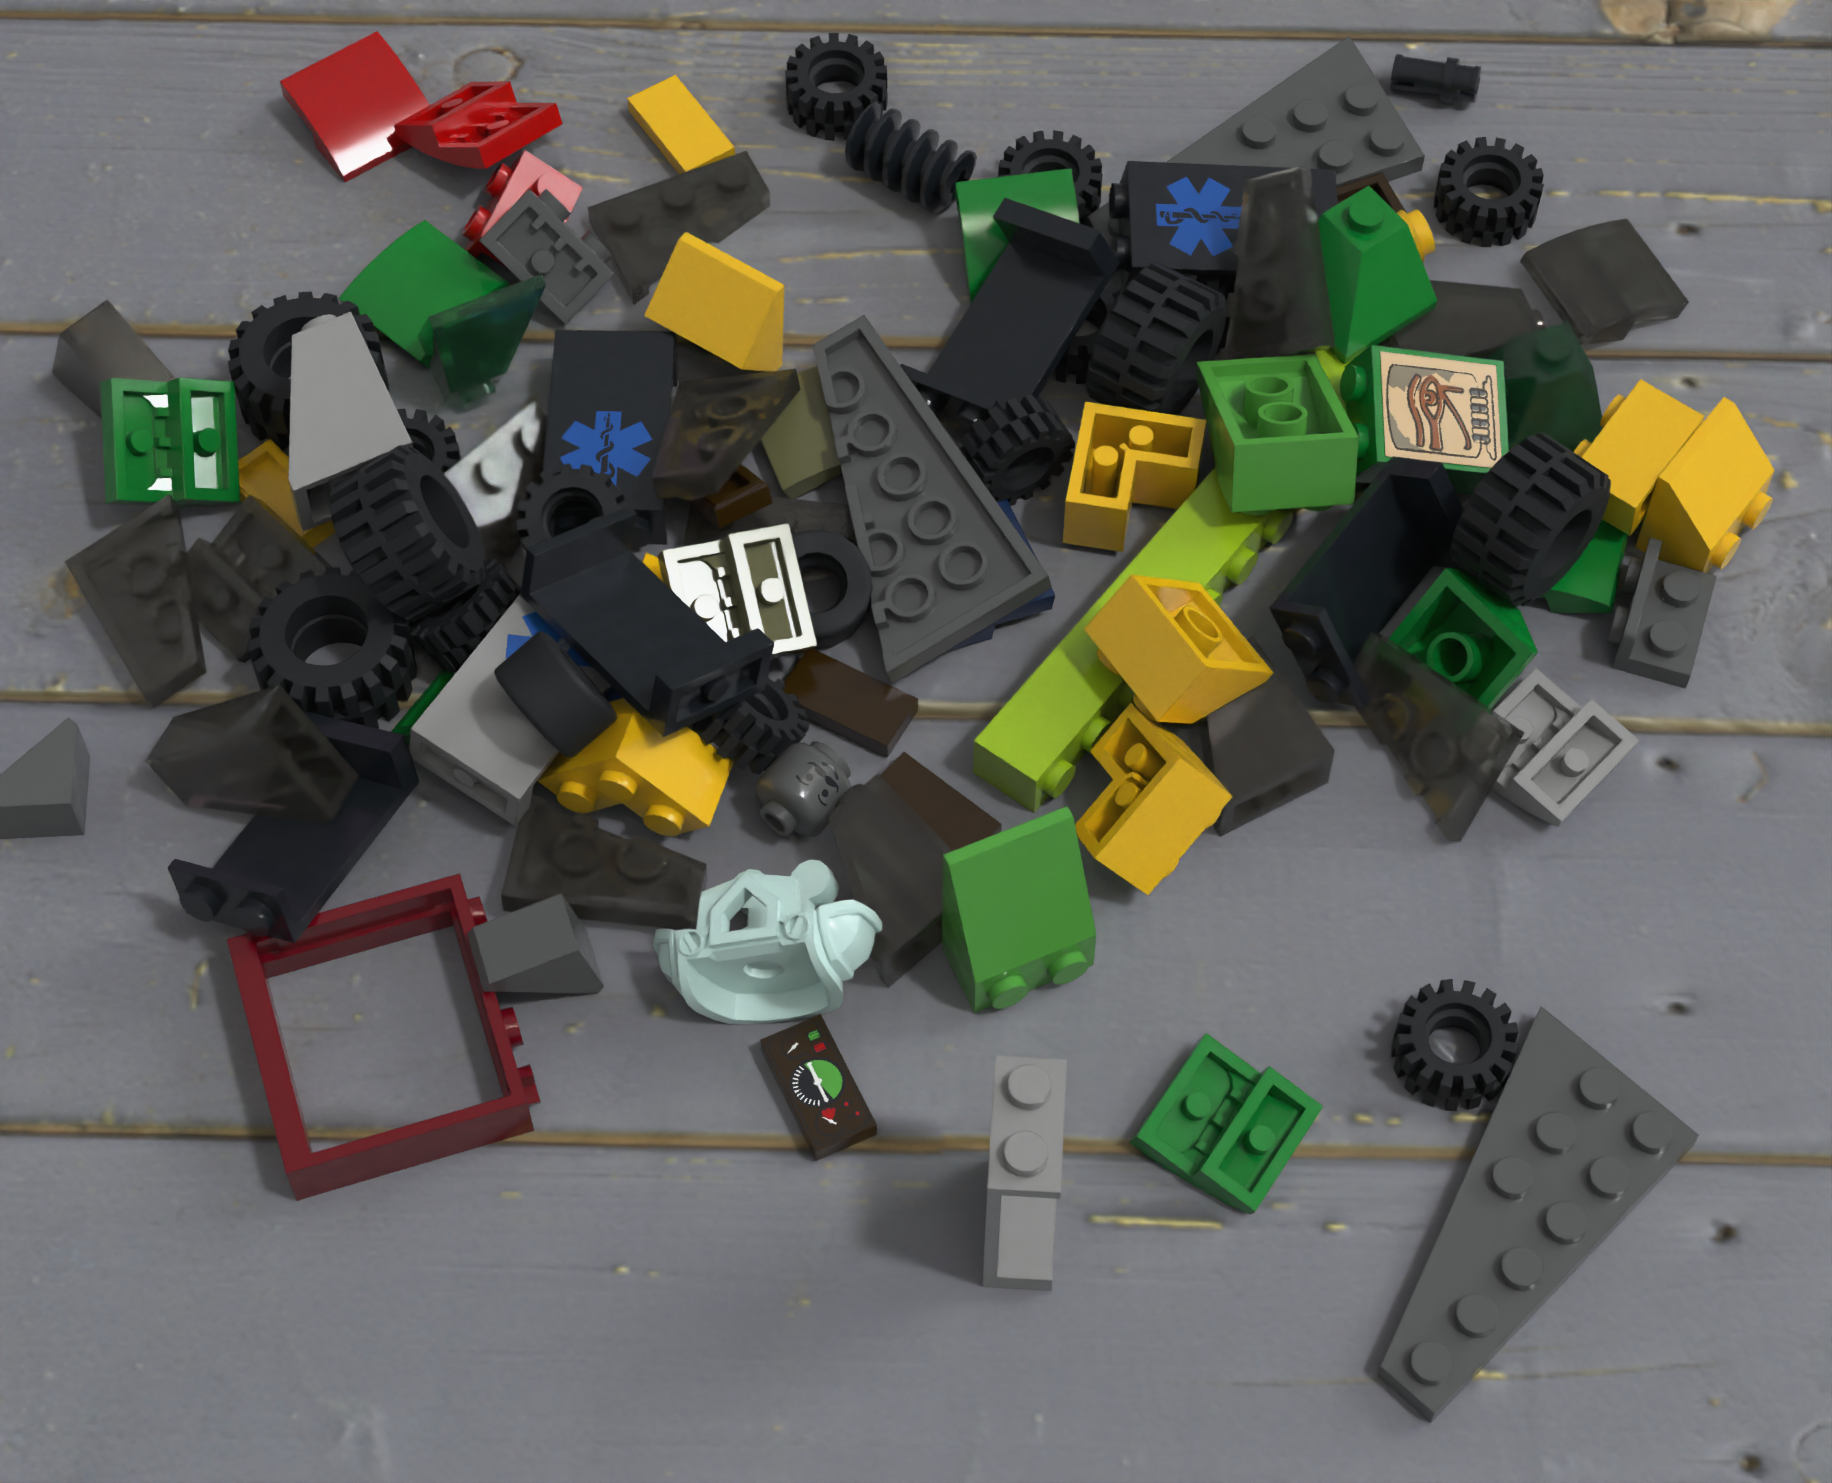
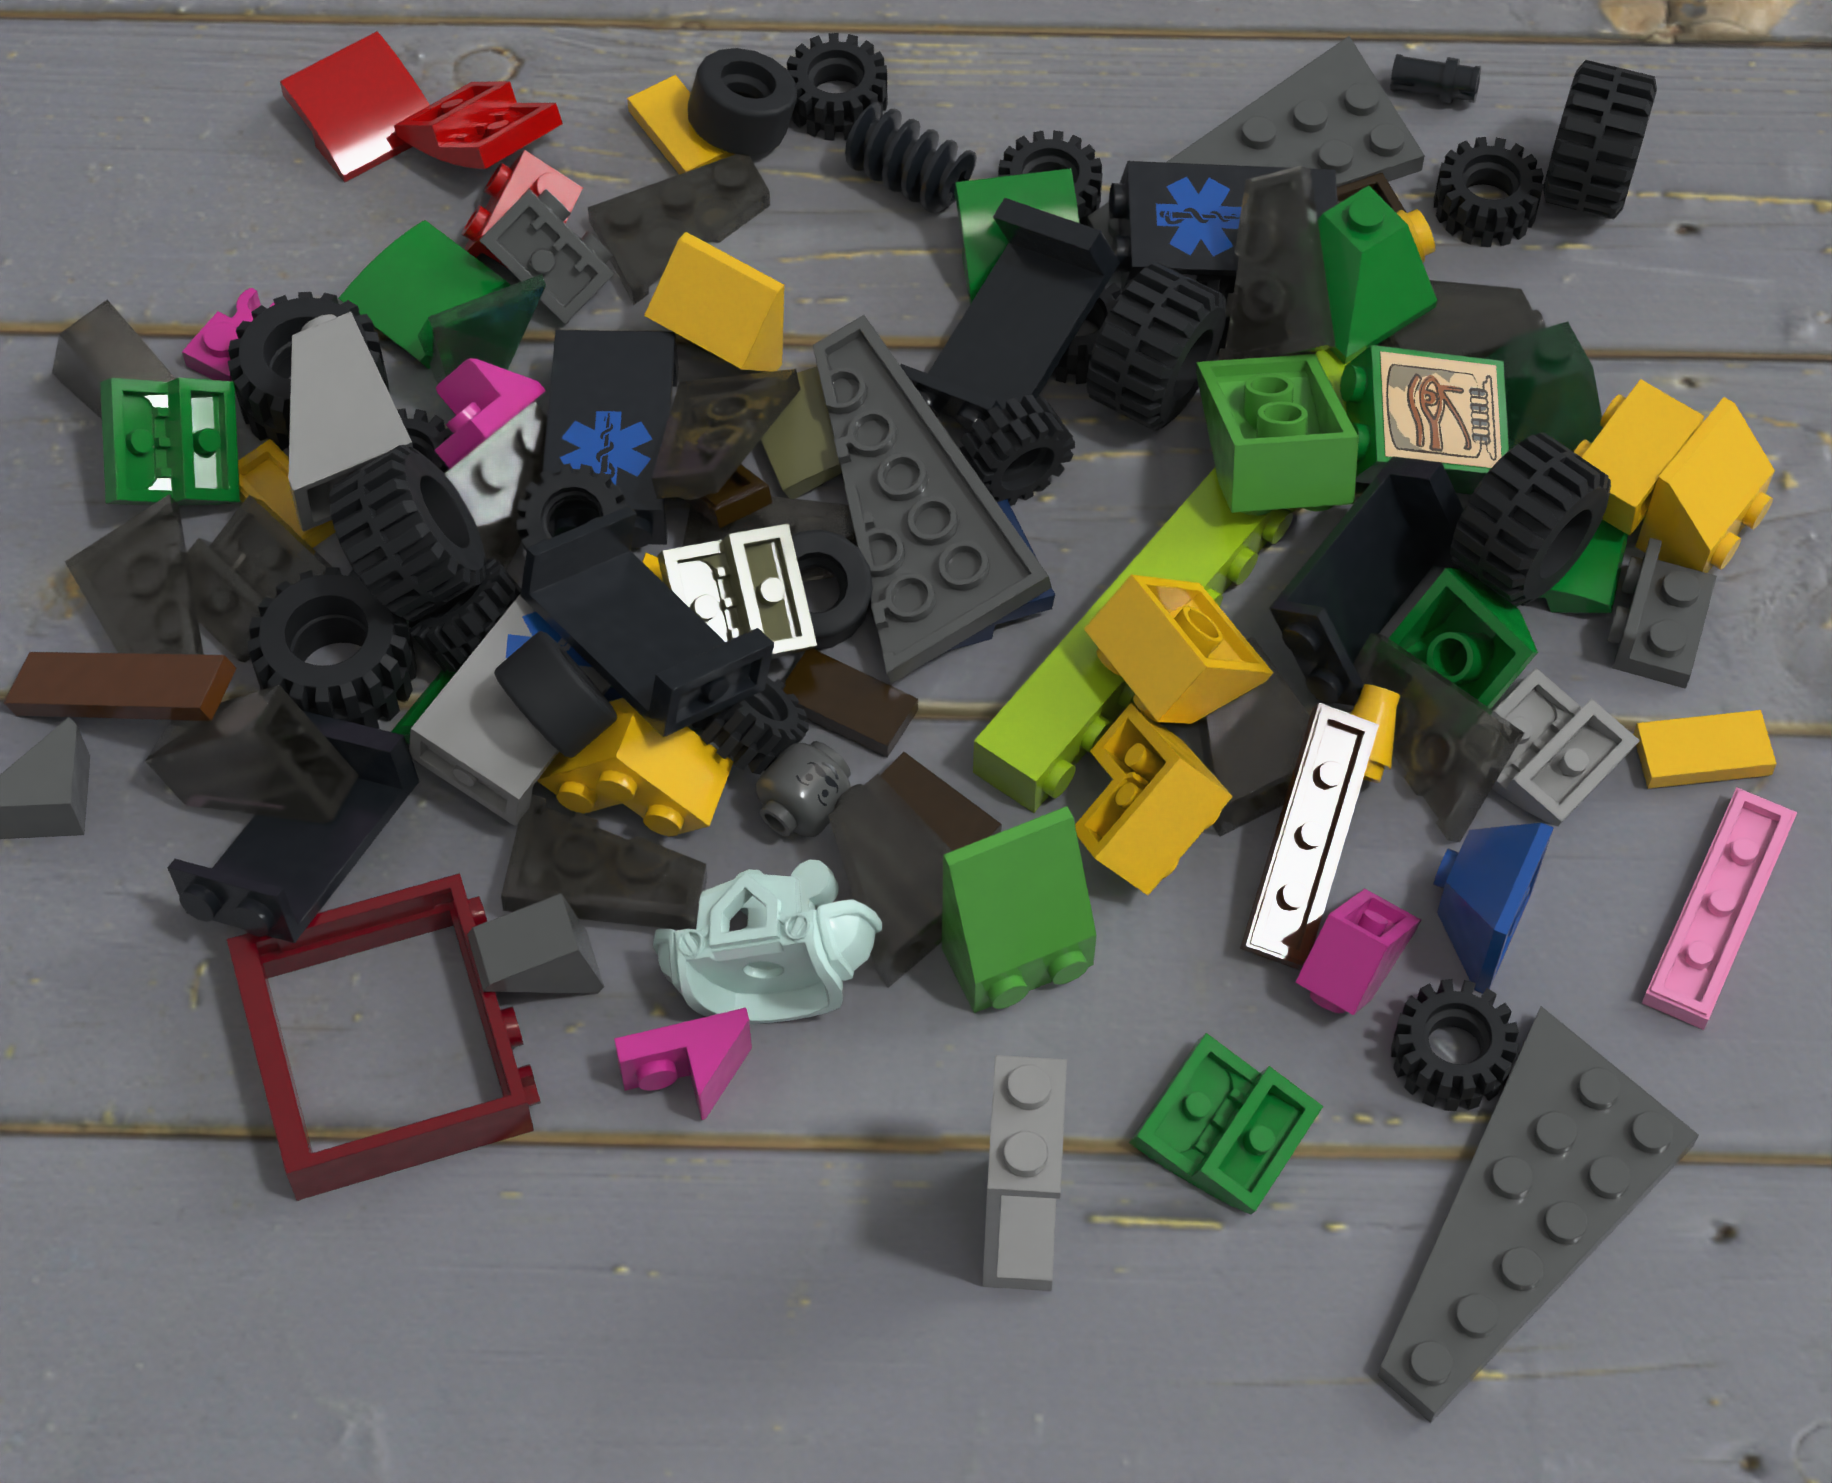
dark brown tile [760,1014,877,1161] -> none
yellow brick [1063,402,1206,552] -> none
clear smoke slope [1520,219,1689,345] -> none
none -> reddish brown tile [4,652,237,721]
none -> dark pink plate [182,287,275,381]
none -> dark pink slope [434,358,546,469]
none -> dark pink slope [614,1007,752,1120]
none -> black tyre [688,48,797,156]
none -> tile [1240,703,1379,970]
none -> dark pink slope [1295,888,1421,1015]
none -> yellow cone [1350,684,1400,783]
none -> blue slope [1433,823,1554,994]
none -> black tyre [1543,60,1657,220]
none -> yellow tile [1633,710,1777,789]
none -> bright pink tile [1642,787,1797,1030]

